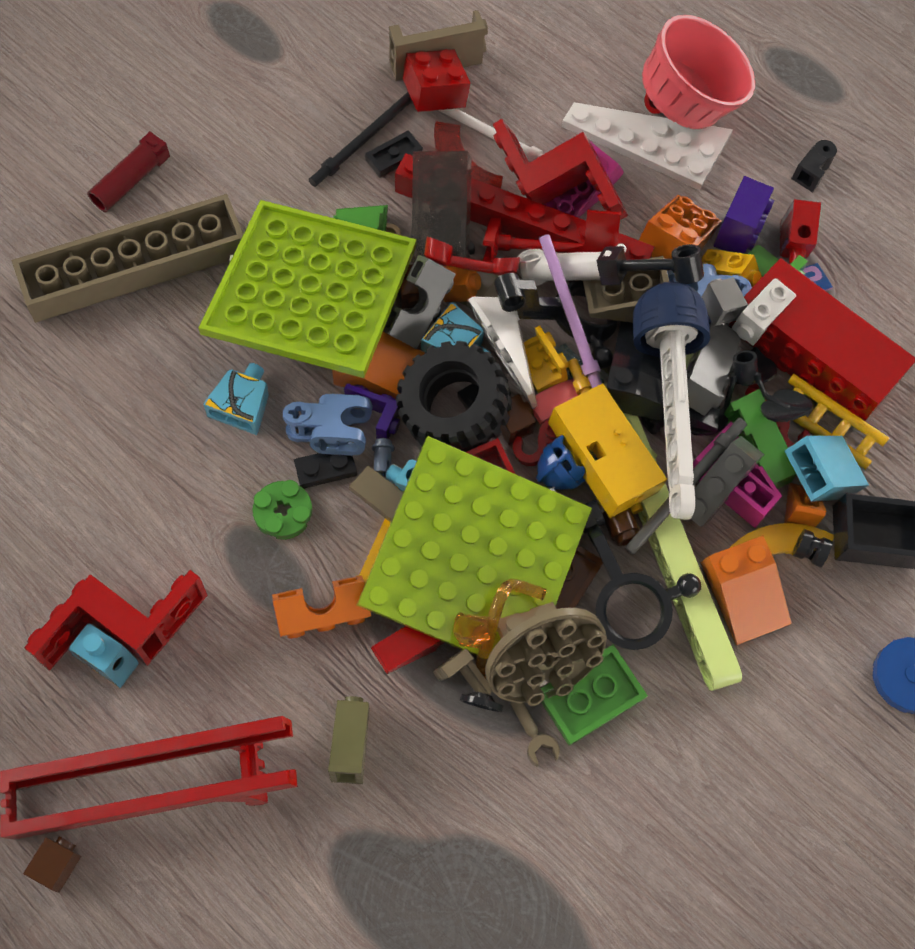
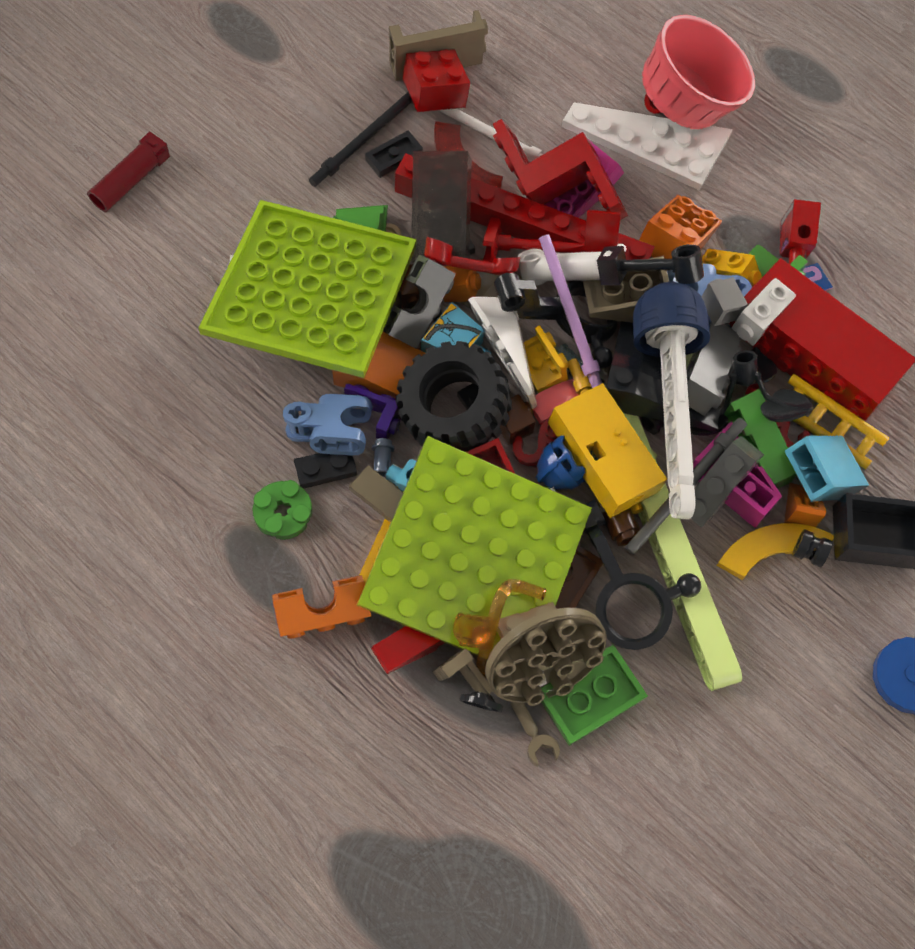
red piece [0,716,298,840] -> none
dark tan brick [12,194,243,323] -> none
reddish brown brick [23,836,82,893] -> none
red bracket [24,570,208,671] -> none
medium azure torso [69,623,139,688] -> none
medium azure torso [203,363,269,435] -> none
olive slope [328,696,370,784] -> none
orange slope [700,535,792,645] -> none
dark purple brick [713,176,775,254] -> none
black leg [791,140,837,193] -> none

